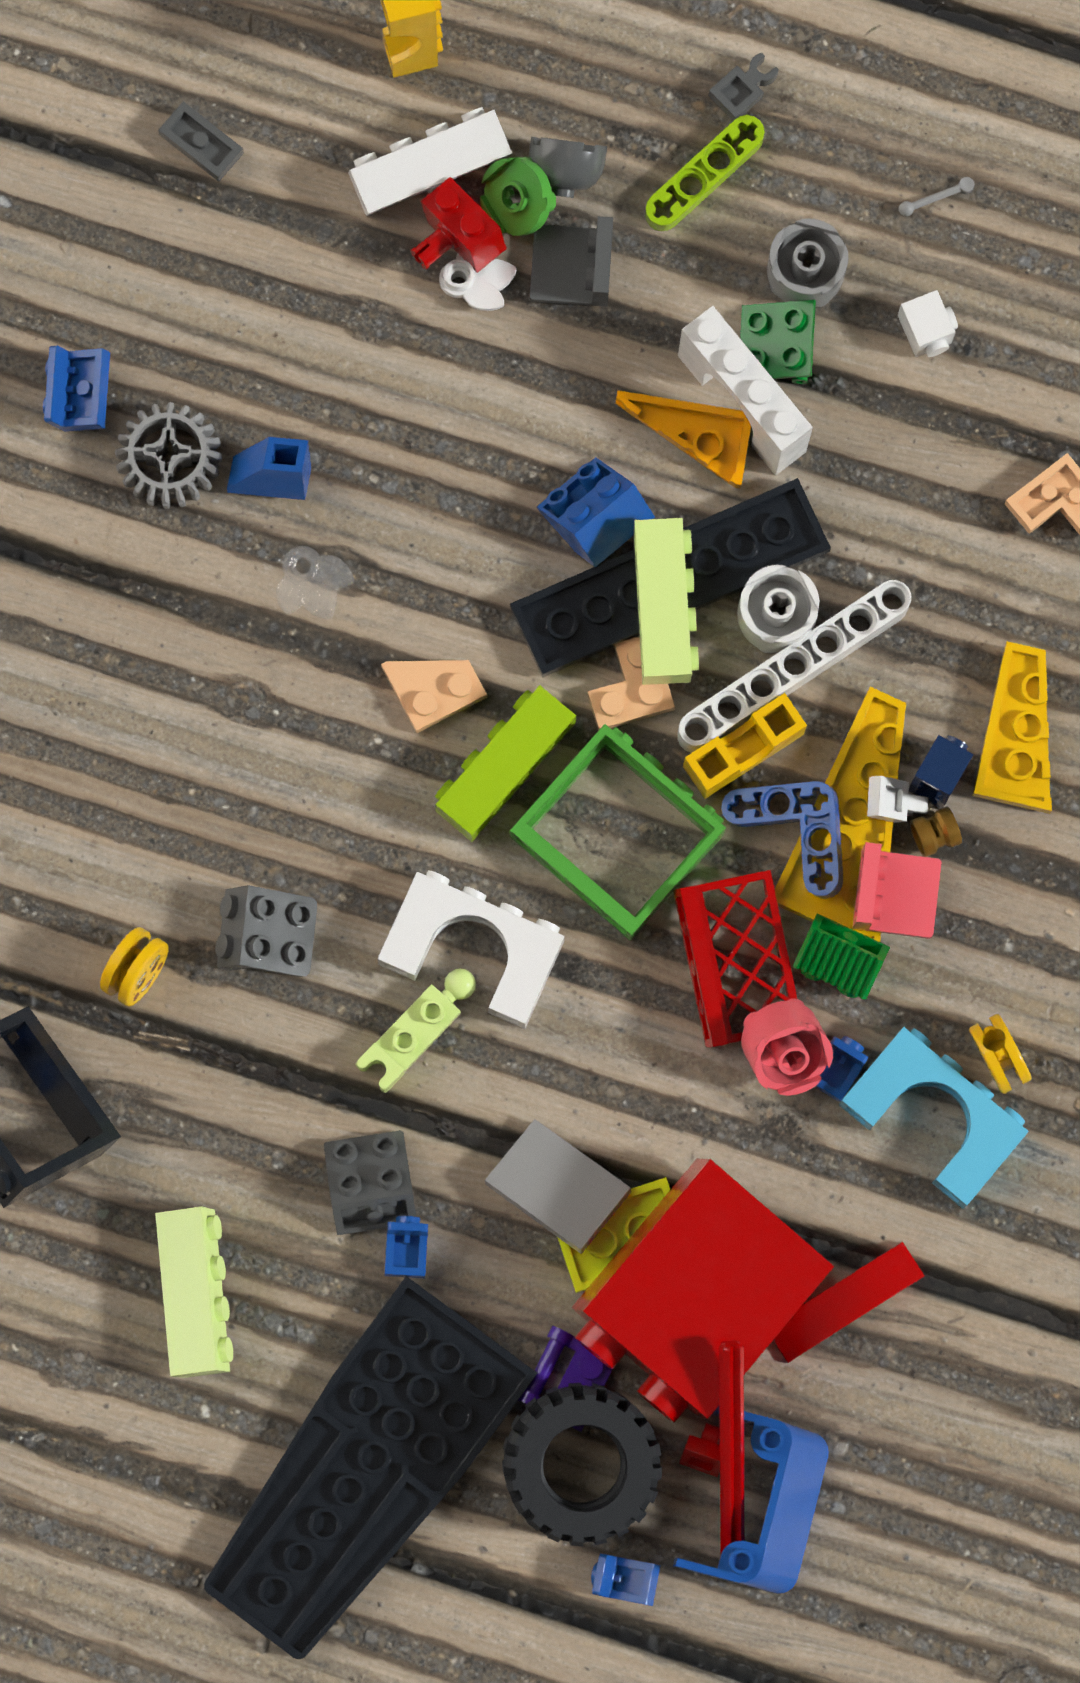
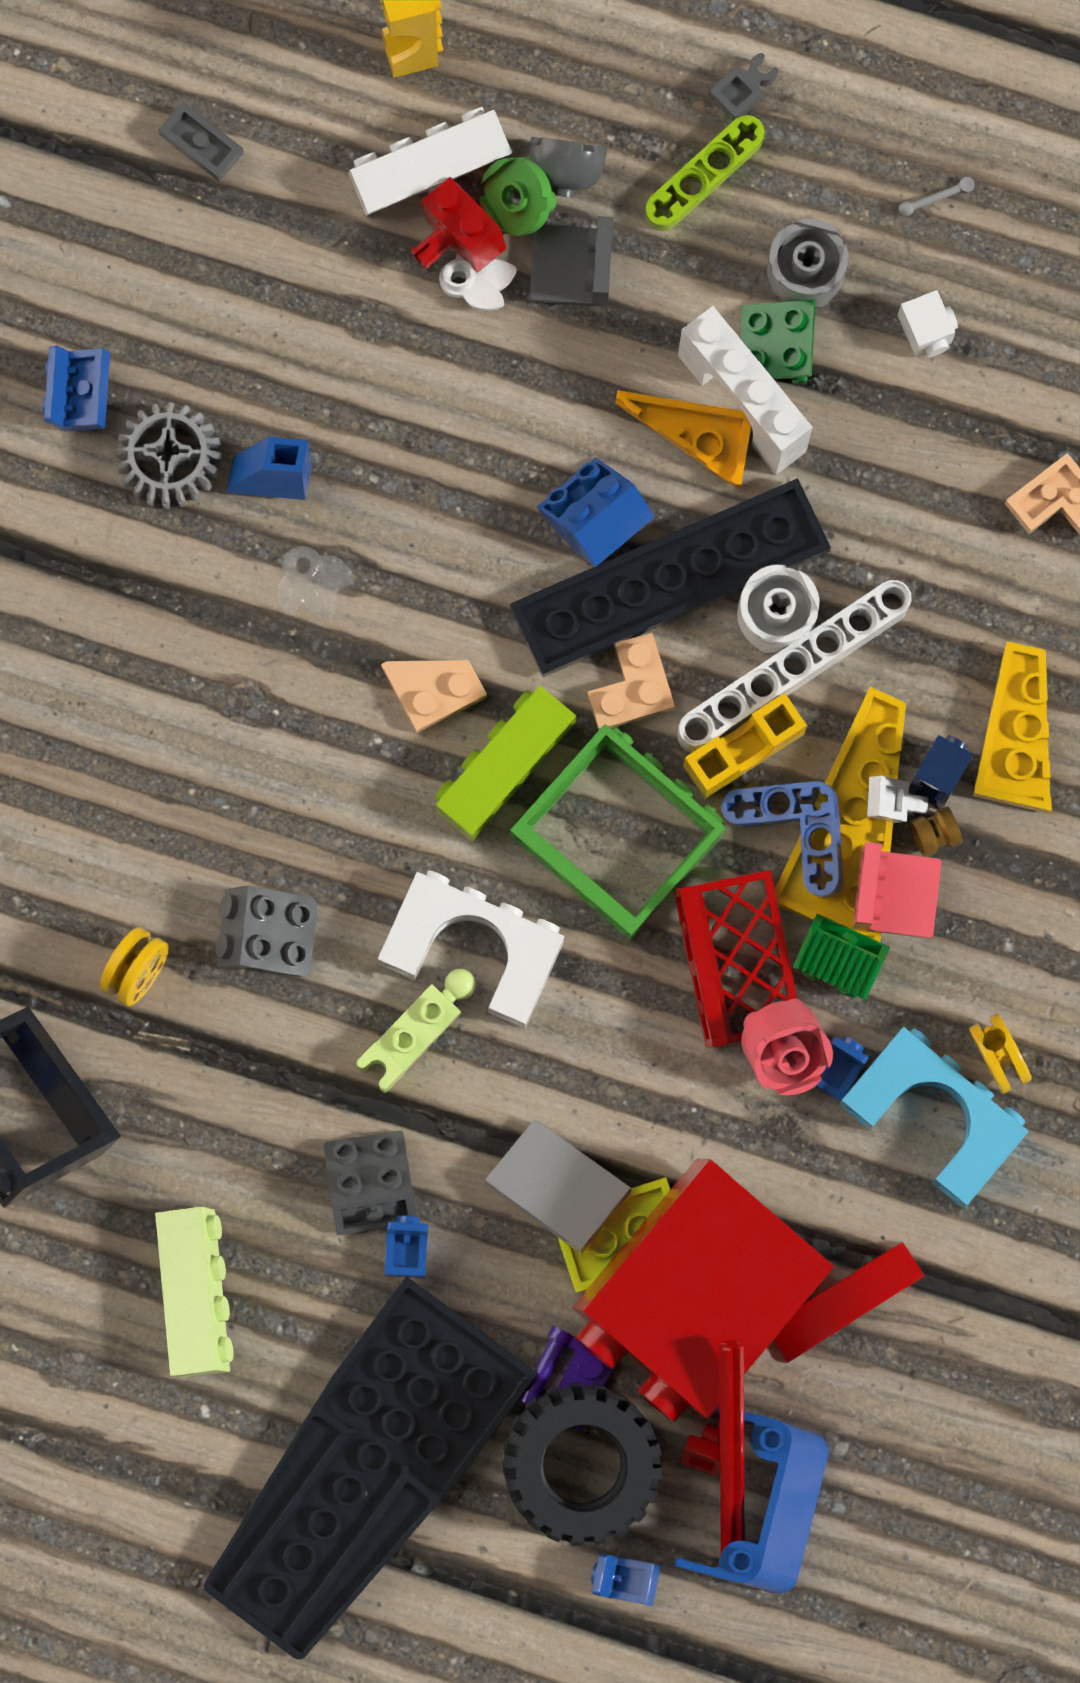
yellowish green brick [633,518,699,685] -> none

